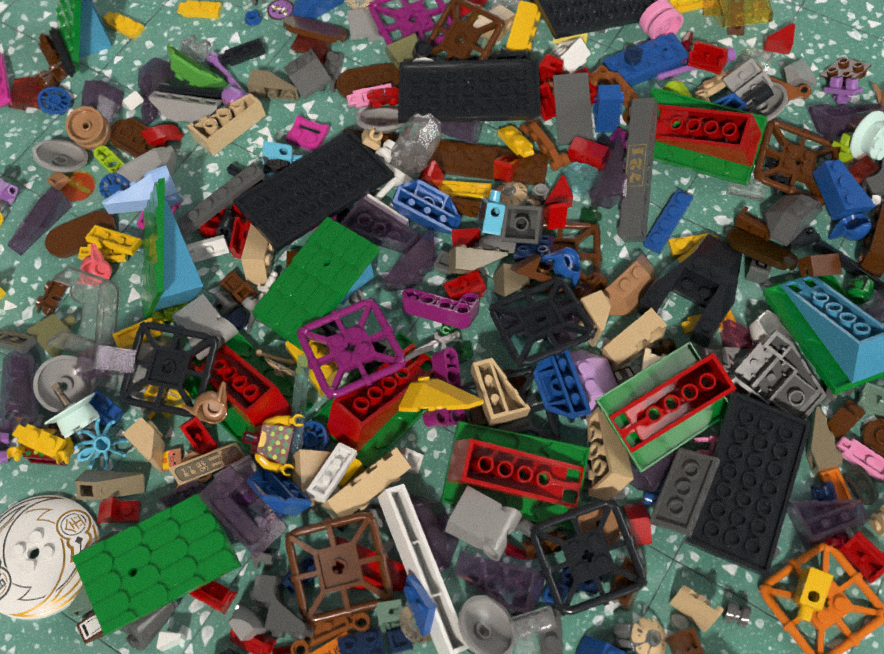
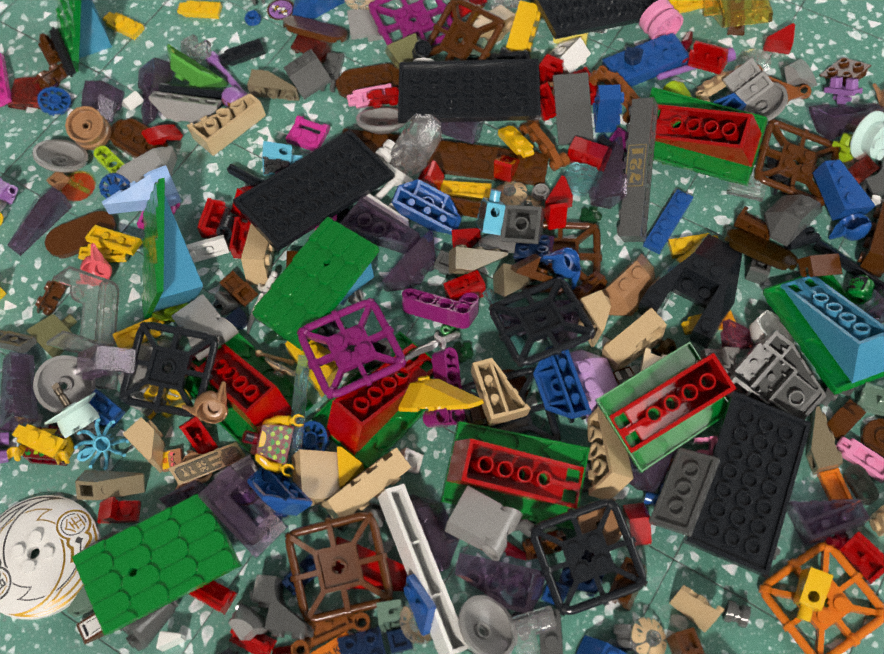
dark grey plate [176,163,265,239] -> none
light grey hinge [242,296,258,312] -> none
dark grey tile [251,545,279,571] -> none
white plate [306,442,357,503] -> none
tan tile [362,127,383,151] -> none
black hinge [741,83,774,112] -> none
dark blue tile [810,481,839,508] -> none

